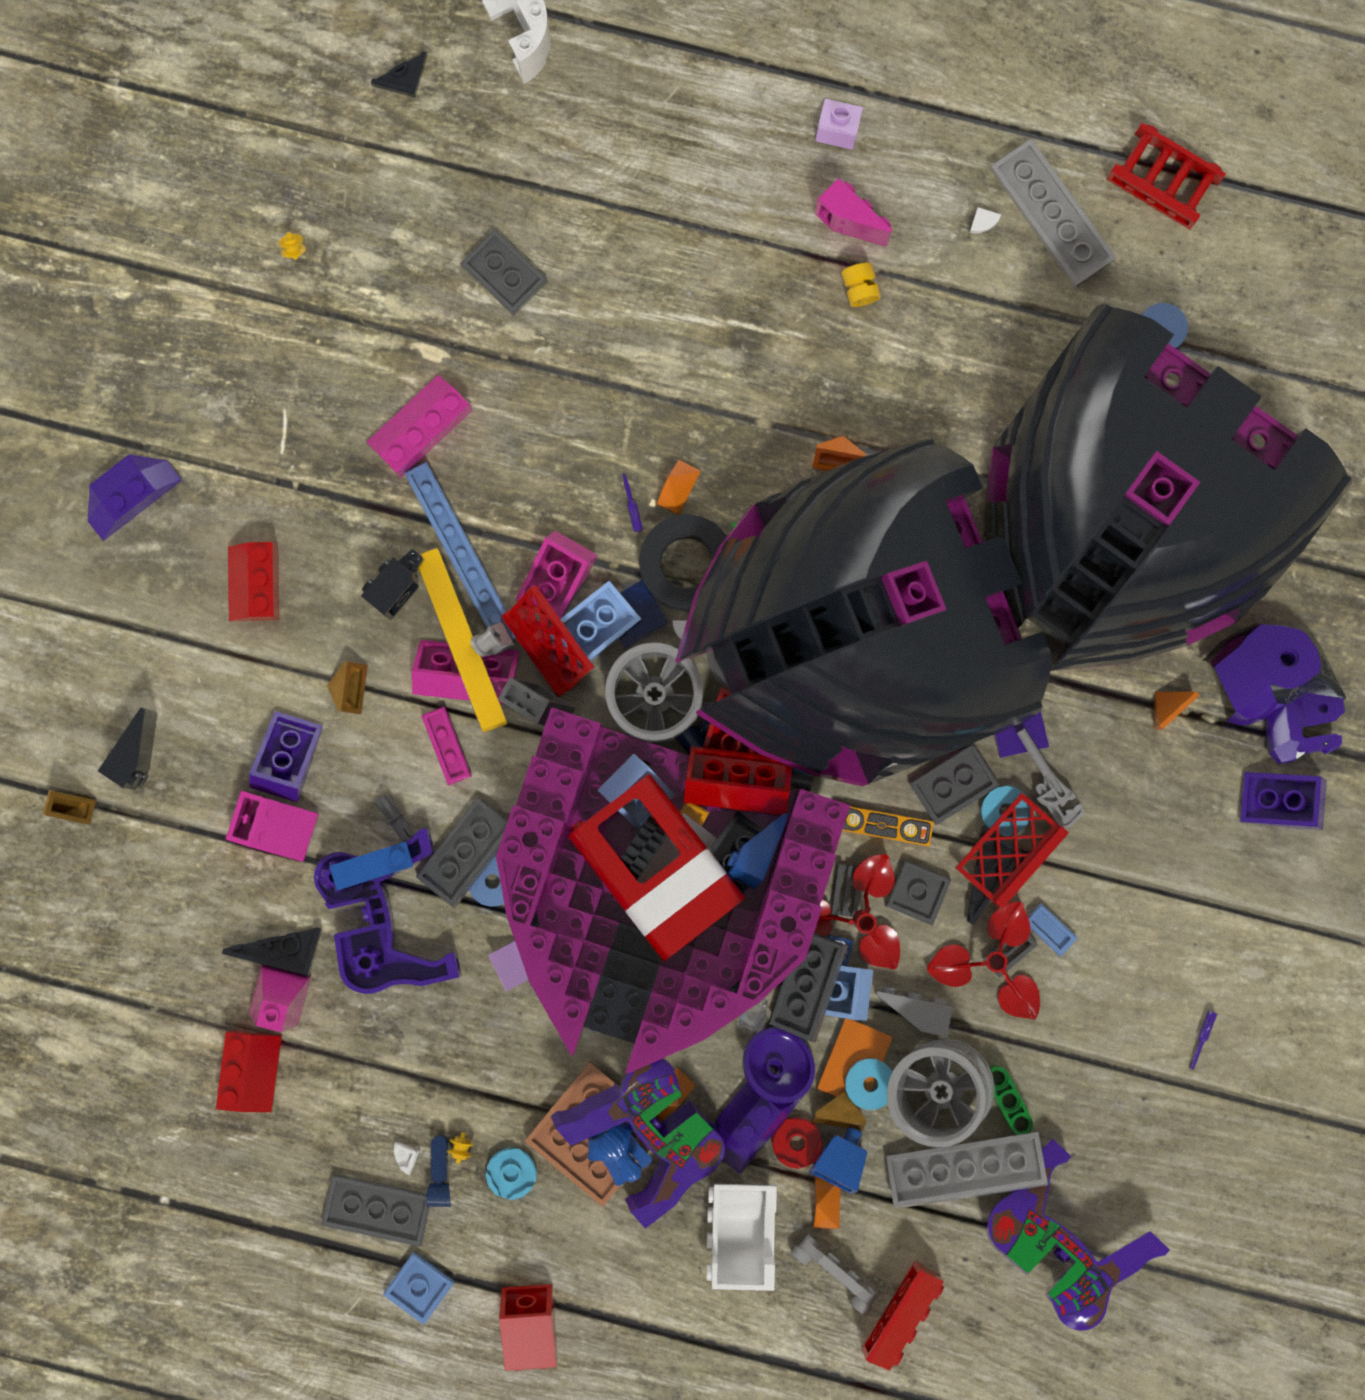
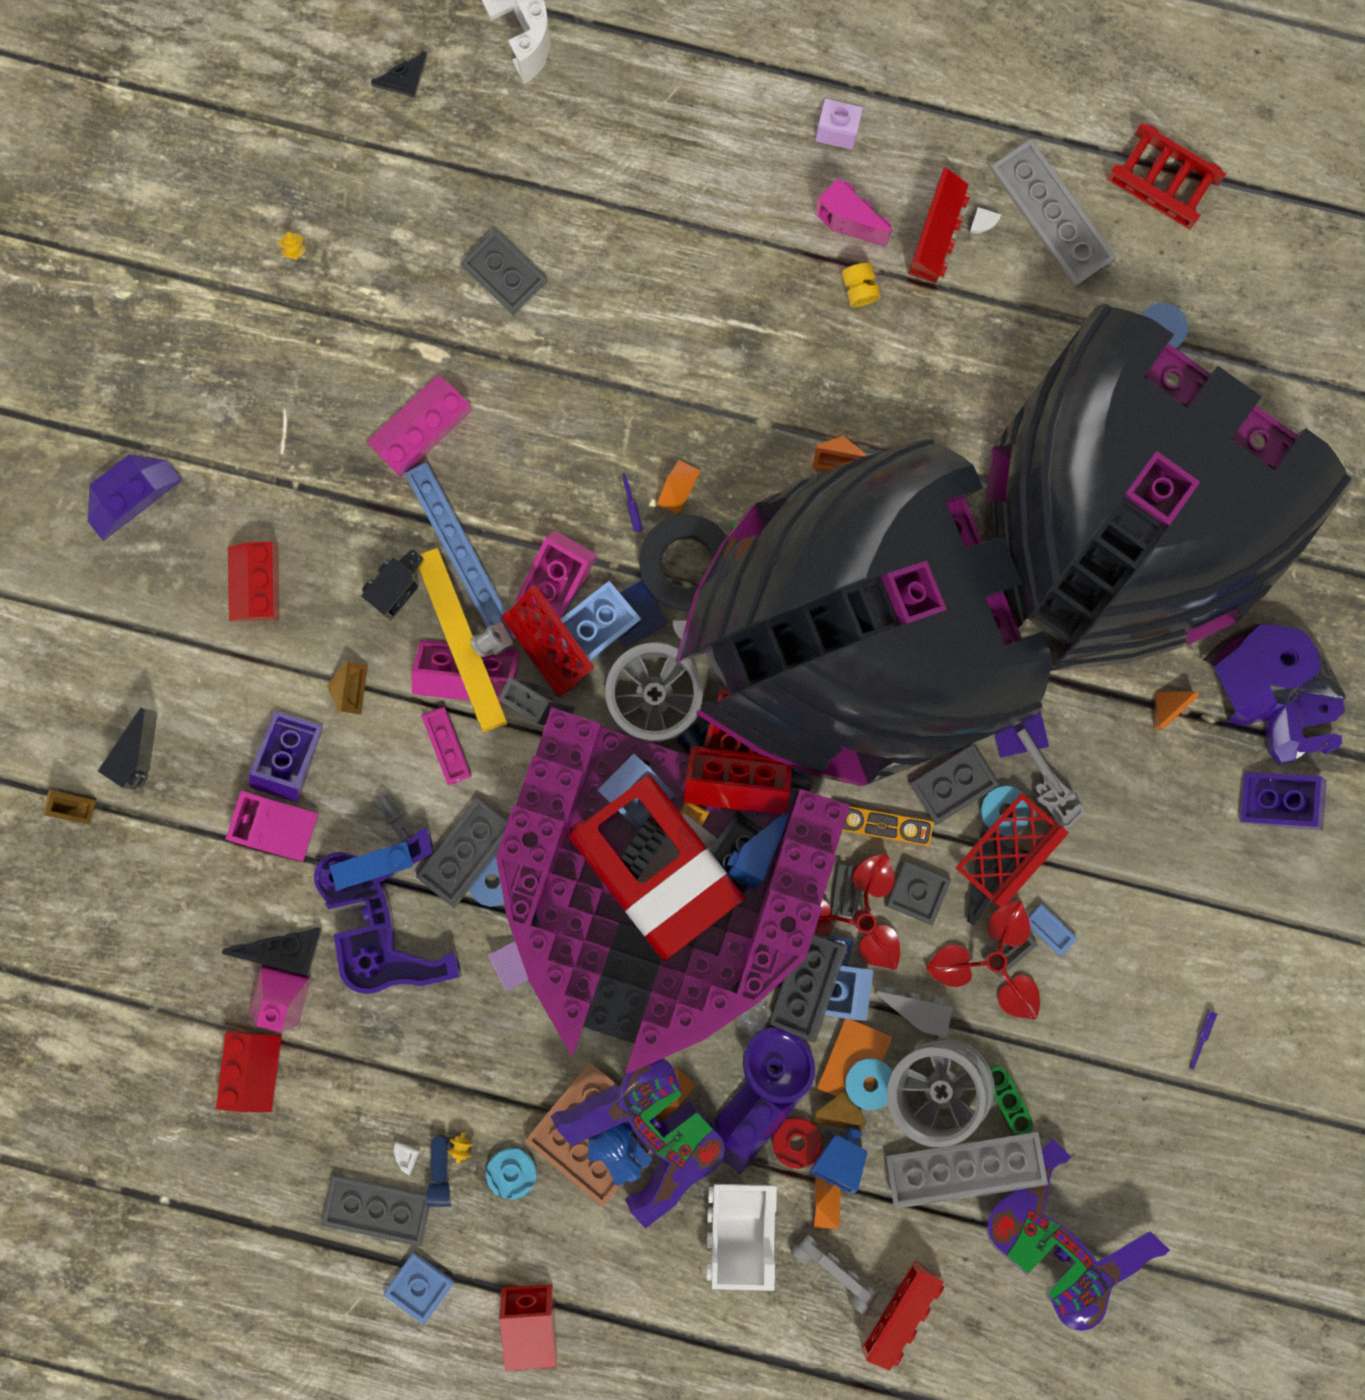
none -> red slope [908,167,971,283]

